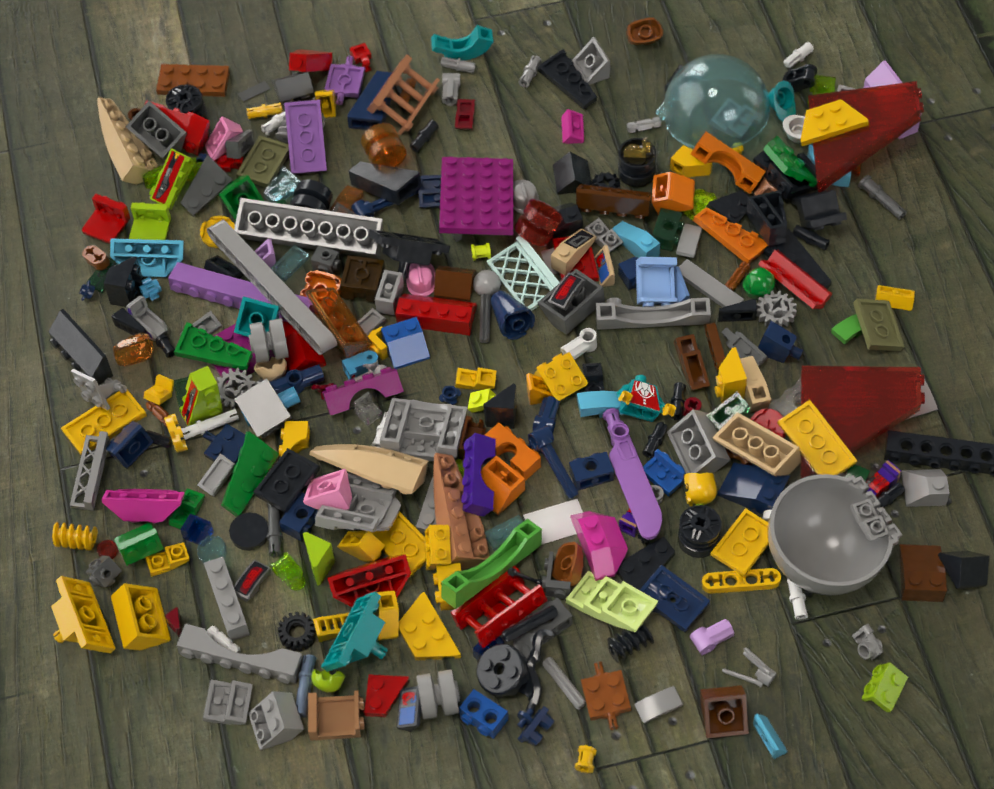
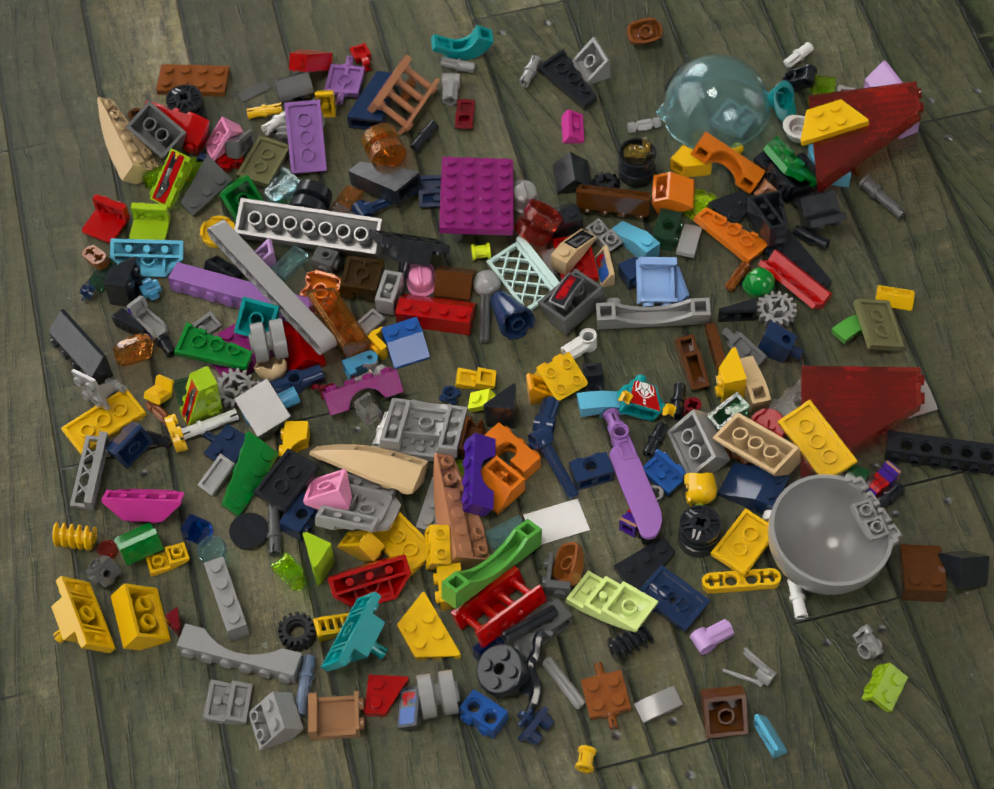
green slope [168,488,205,531] -> none
white axle [207,626,241,653] -> none
slope [233,559,271,602] -> none
lime hair [311,669,345,693] -> none
yellow slope [373,591,399,640] -> none
black hinge [508,568,542,586] -> none
dark pink wedge [570,511,628,581] -> none
light grey tile [679,259,744,308] -> none
light grey slope [901,469,950,507] -> none

